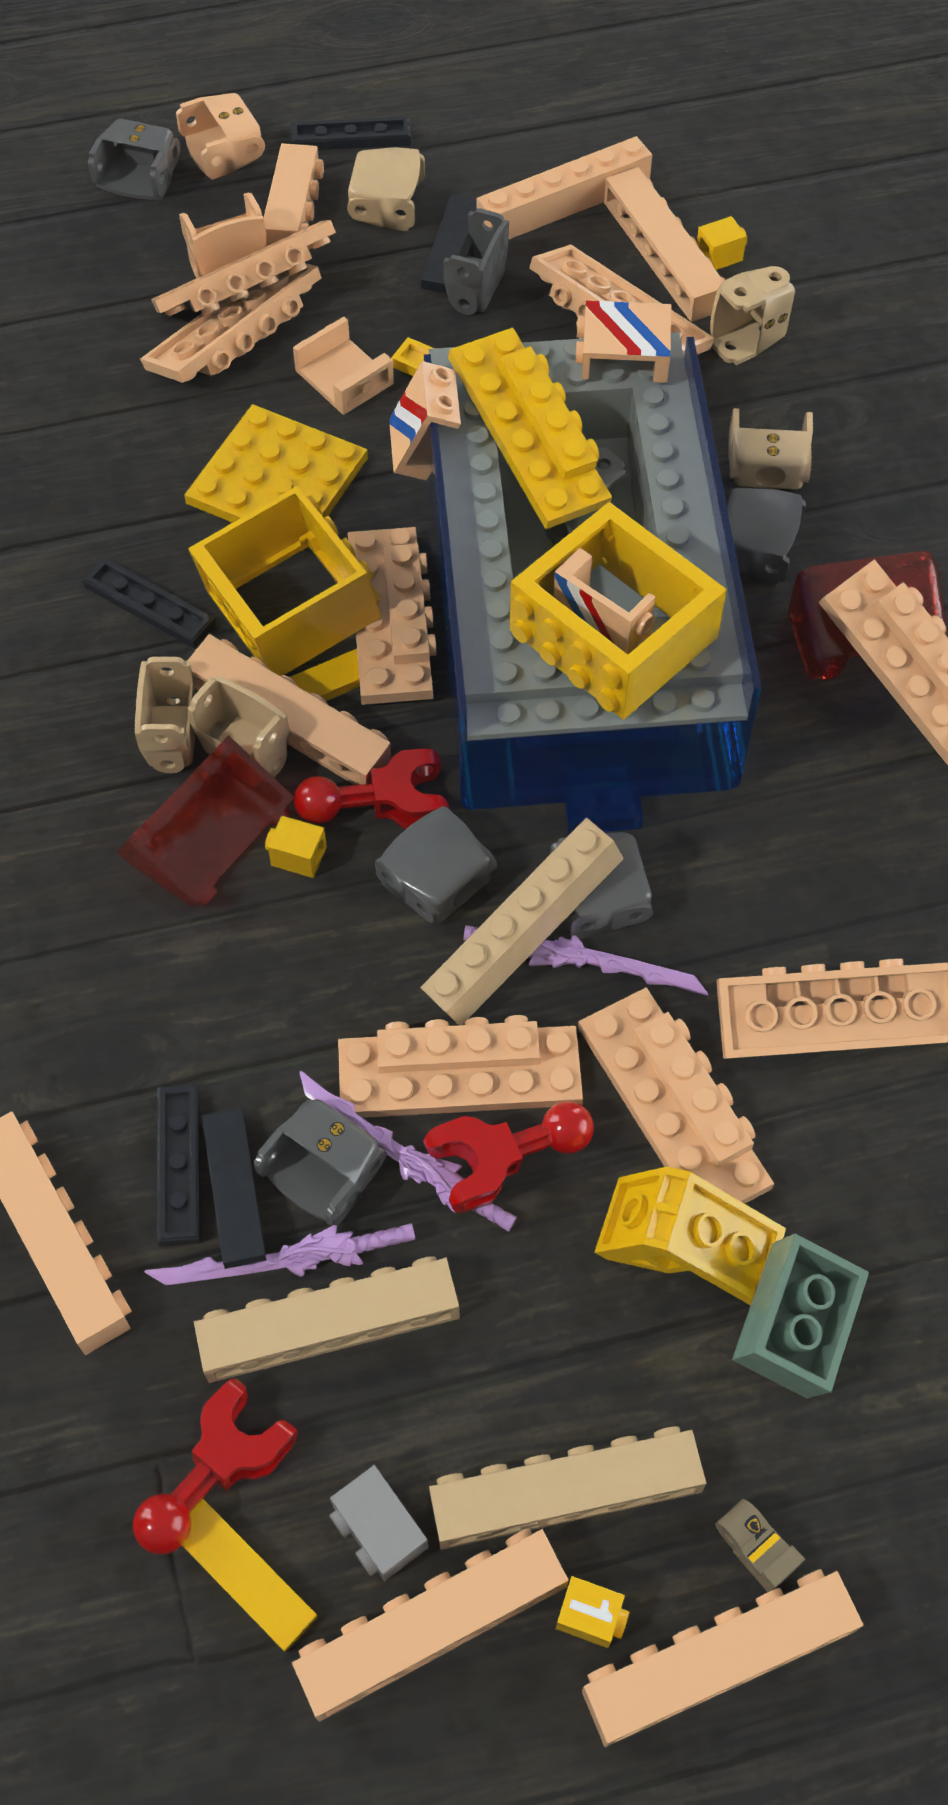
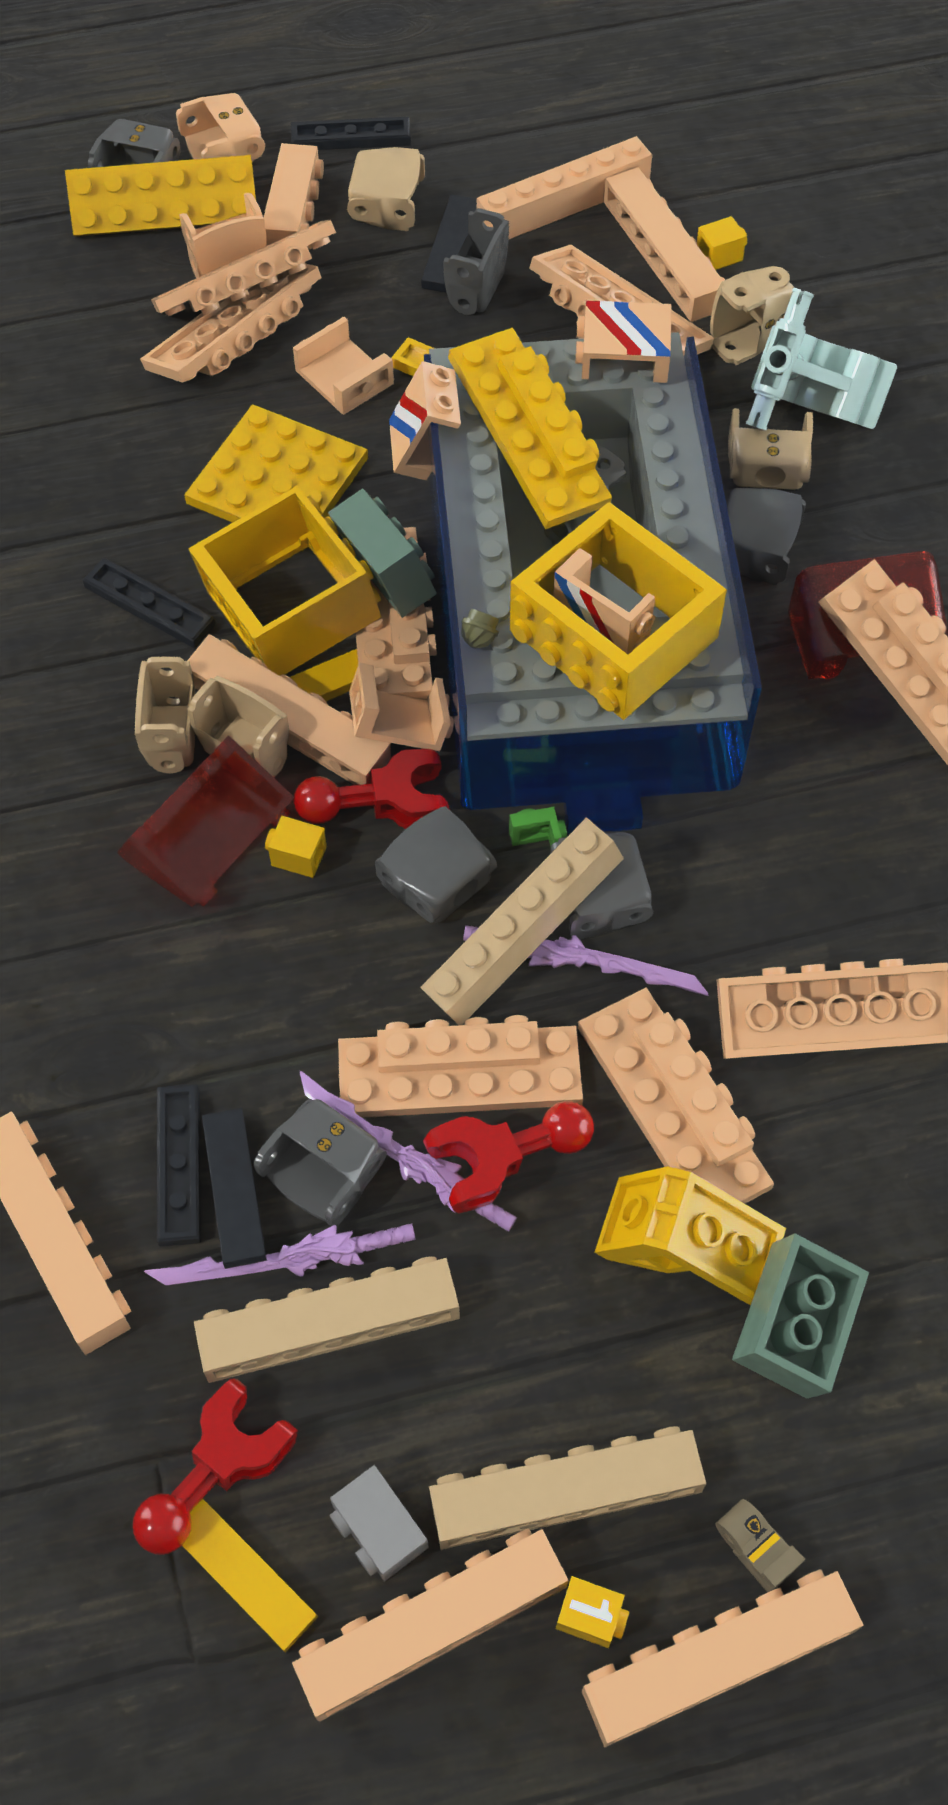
none -> yellow plate [65,155,256,237]
none -> sand green brick [328,488,437,618]
none -> light nougat panel [349,663,454,752]
none -> olive plate [461,609,499,648]
none -> bright green bracket [509,807,567,847]
none -> light aqua plate [746,288,897,430]

